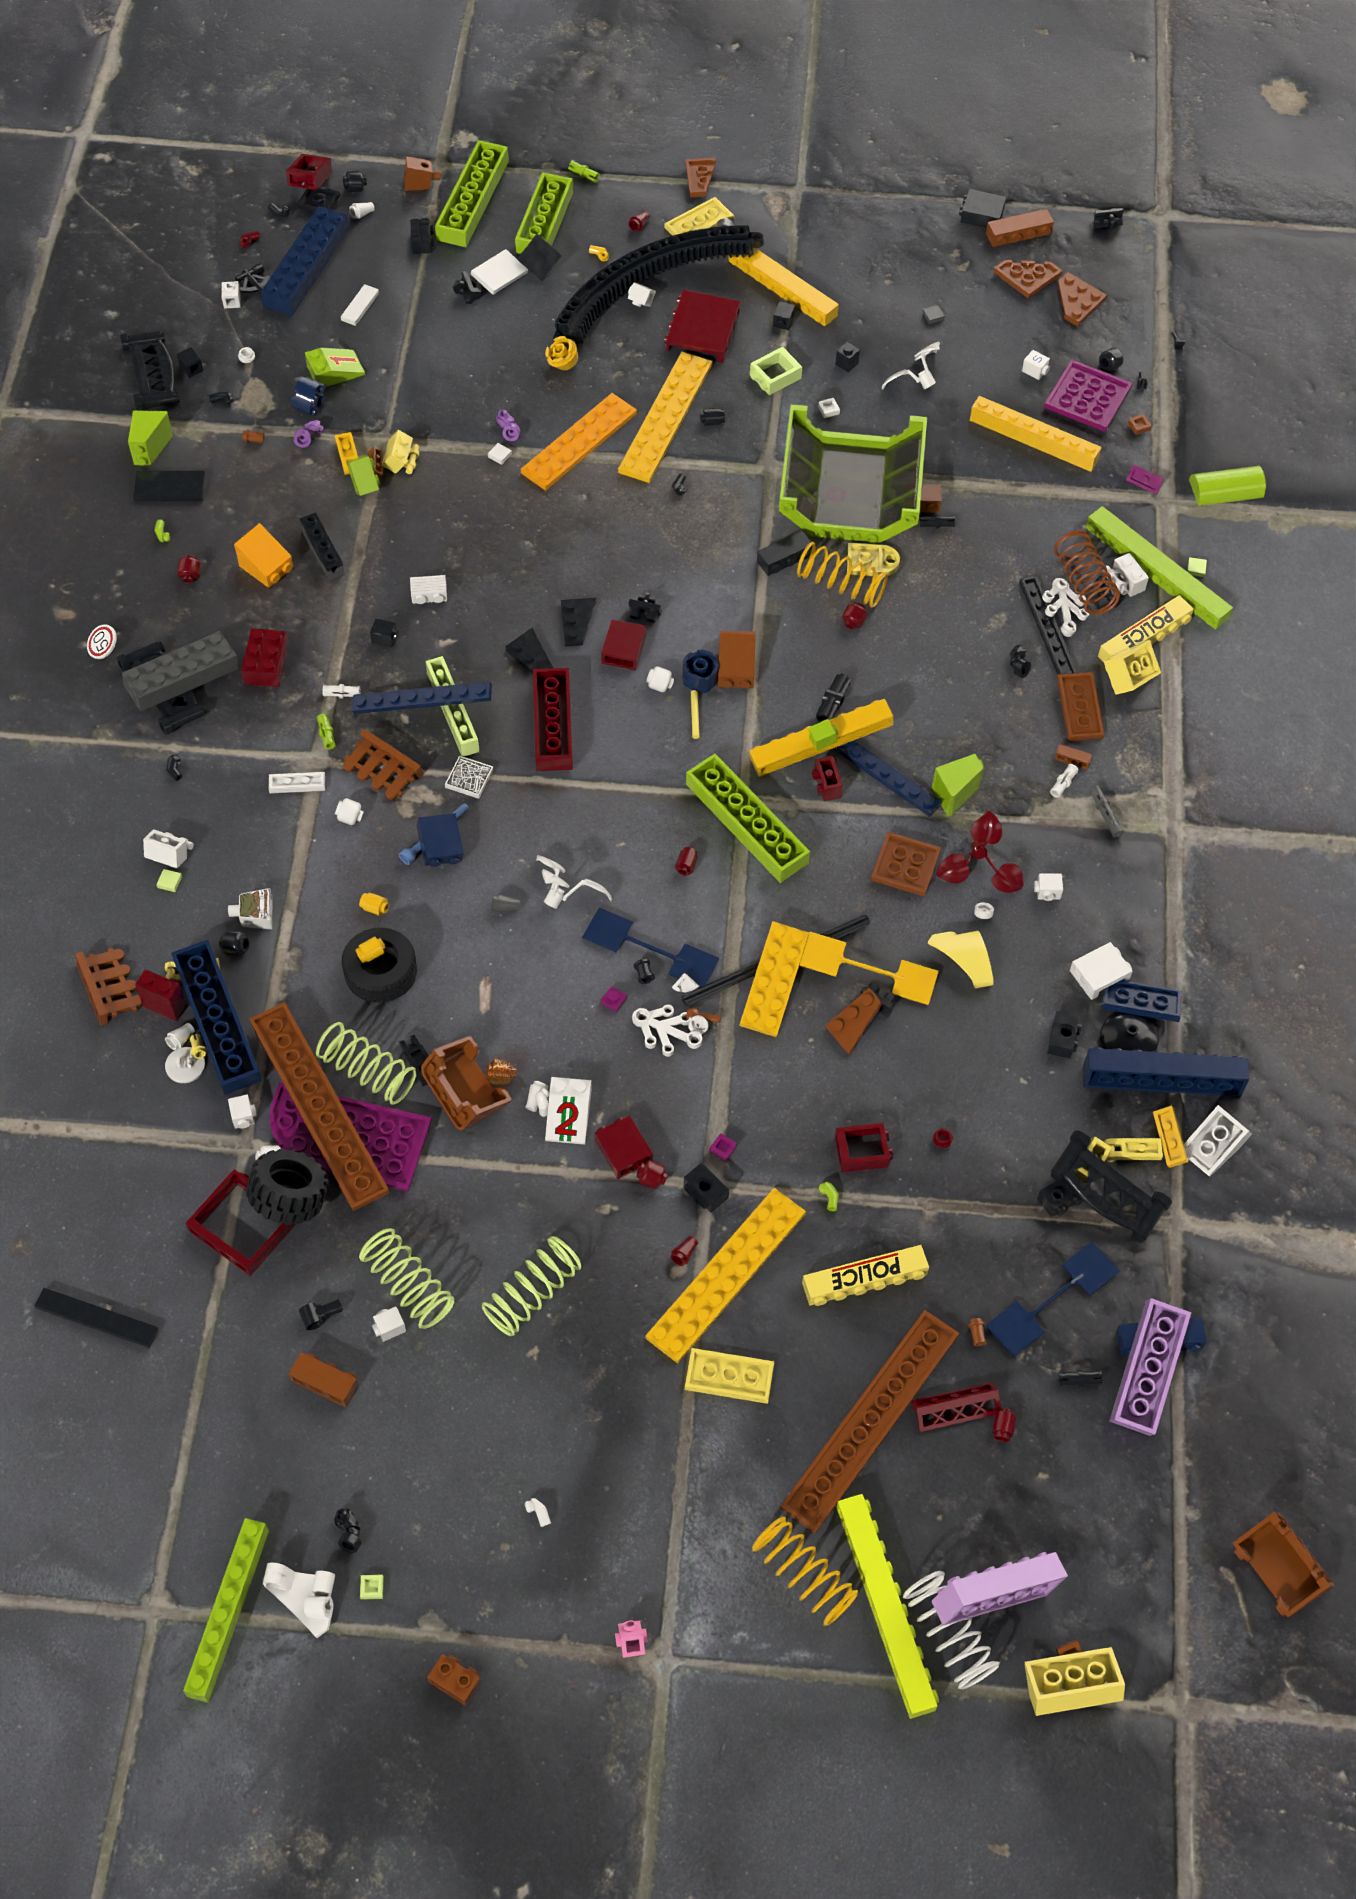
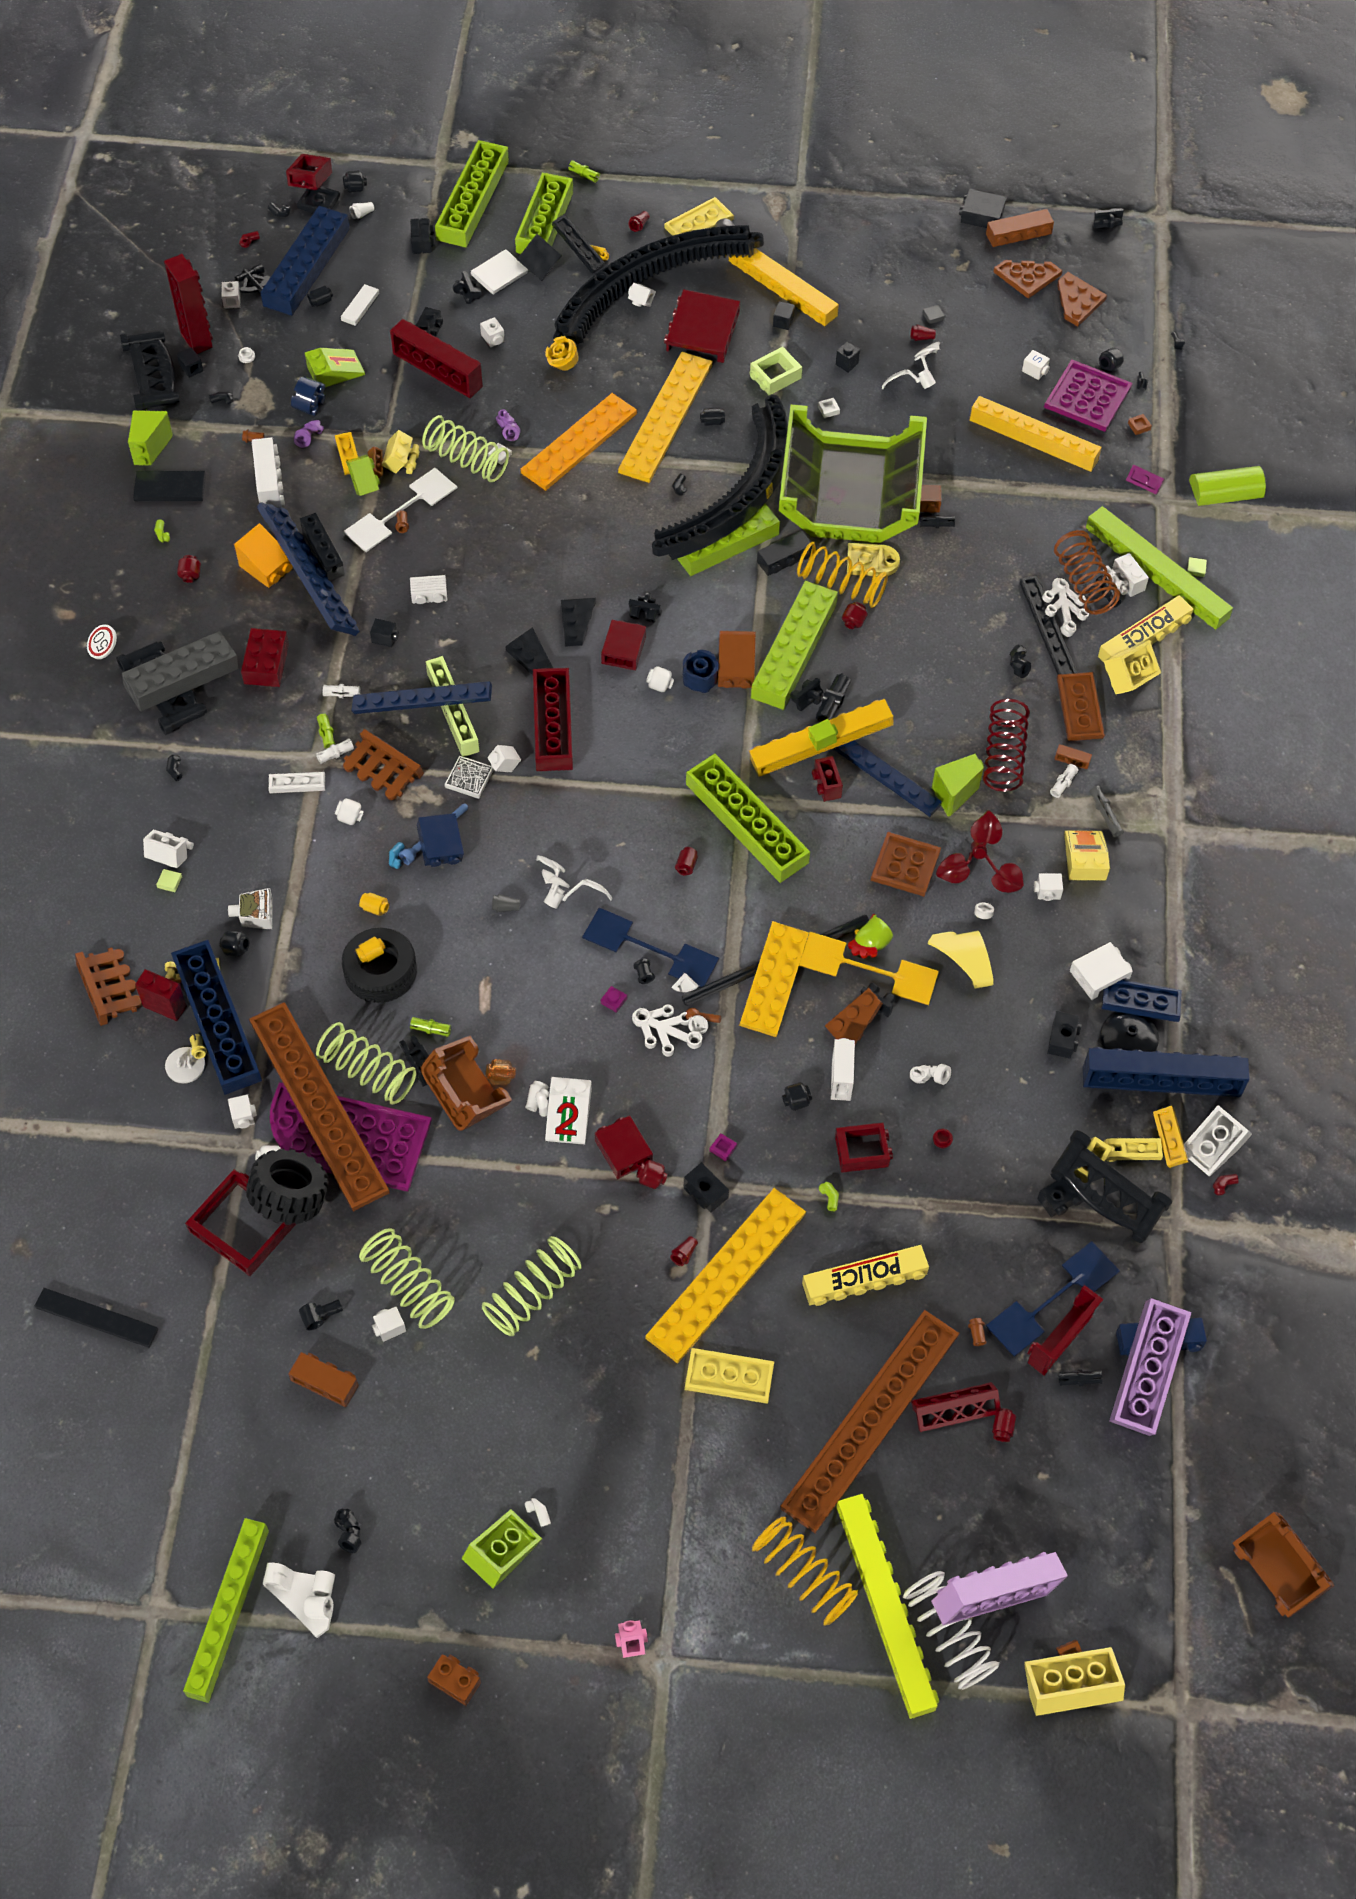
white cone [165,1023,195,1050] -> none
yellowish green tile [360,1575,384,1599] -> none
dark orange torso [404,156,441,191] -> none
dark orange wing [685,157,717,197] -> none
light yellow bar [691,690,700,739] -> none
none -> dark red brick [164,254,213,354]
none -> white brick [252,437,285,508]
none -> dark blue plate [257,502,360,636]
none -> black brick [307,285,333,307]
none -> white pin [316,739,354,764]
none -> white hinge [343,468,457,552]
none -> dark azure arm [389,842,405,869]
none -> dark red brick [390,319,483,398]
none -> dark orange pin [395,511,409,533]
none -> lime pin [410,1017,451,1037]
none -> black brick [415,307,443,337]
none -> yellowish green piece [422,415,509,482]
none -> lime slope [462,1509,542,1589]
none -> white brick [480,317,505,348]
none -> white brick [487,745,521,772]
none -> black tile [551,214,605,274]
none -> black gear [652,395,788,560]
none -> lime brick [678,503,780,576]
none -> lime brick [751,581,838,710]
none -> black head [782,1082,812,1111]
none -> black hips [790,678,823,711]
none -> white window [831,1038,855,1101]
none -> lime piece [848,914,893,958]
none -> dark red cone [910,324,936,341]
none -> white arm [910,1064,951,1085]
none -> dark red piece [983,699,1030,792]
none -> dark red piece [1027,1285,1104,1375]
none -> light yellow slope [1064,831,1110,880]
none -> dark red arm [1213,1174,1238,1195]

